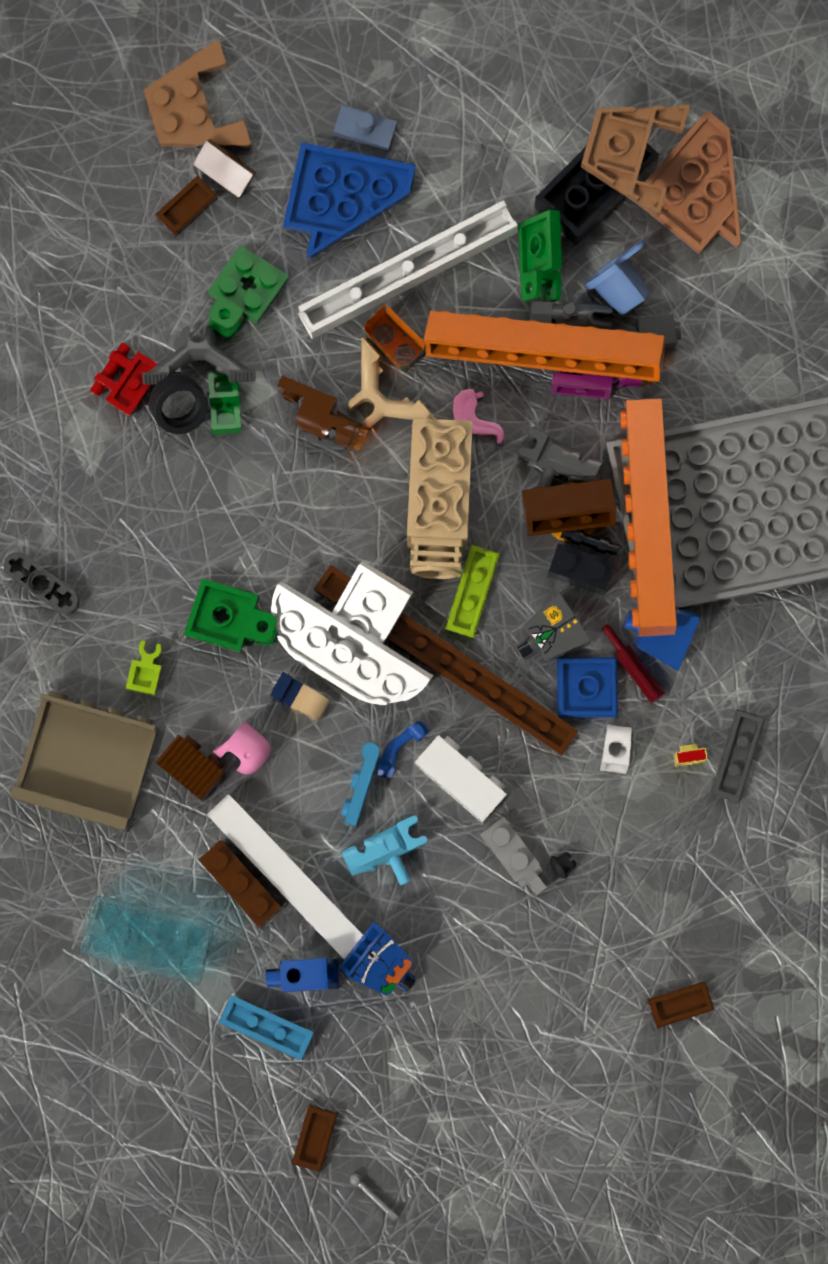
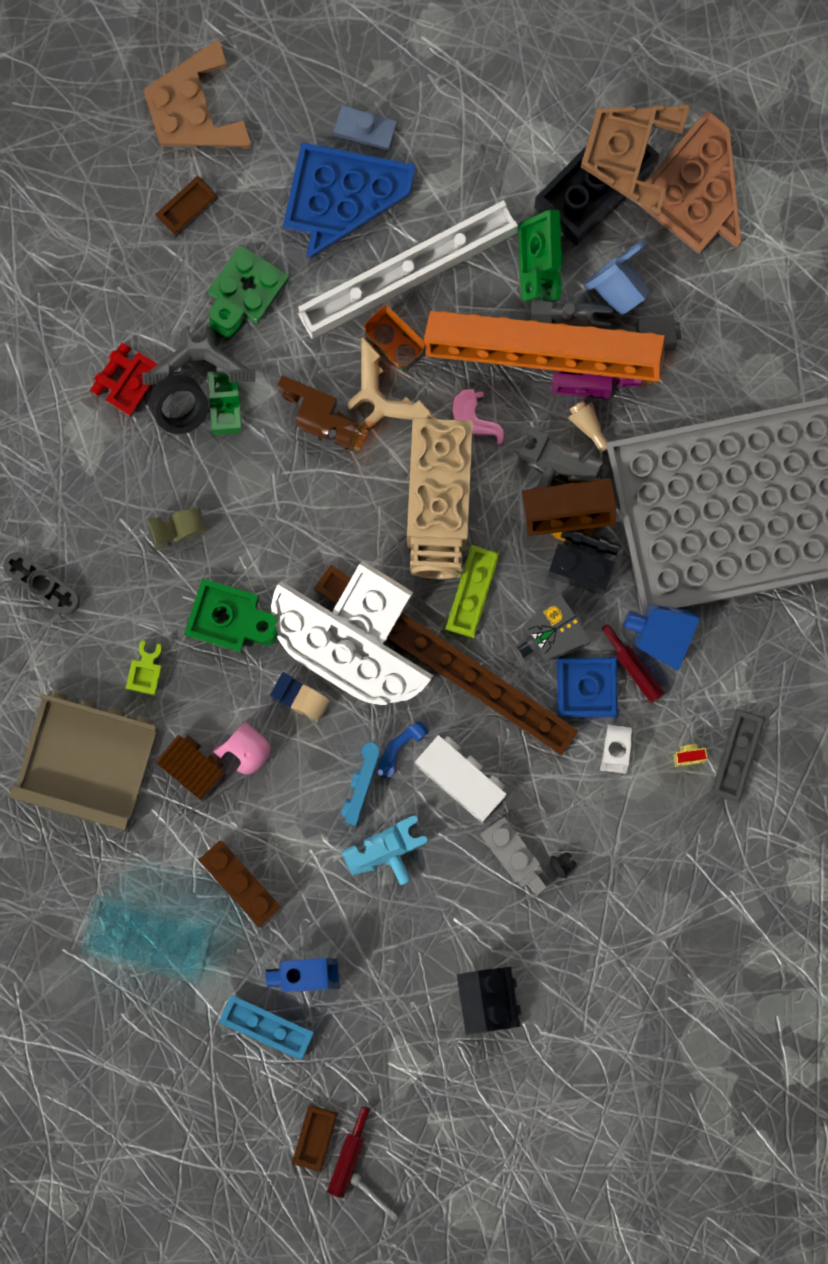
tile [193,139,257,198] -> none
white beam [207,794,363,959] -> none
blue torso [339,921,416,995] -> none
orange brick [620,399,676,637] -> none
reddish brown tile [647,981,715,1028] -> none
none -> olive leg [147,508,207,550]
none -> dark red axle [326,1106,370,1198]
none -> black brick [457,966,521,1035]
none -> tan cone [567,400,607,453]

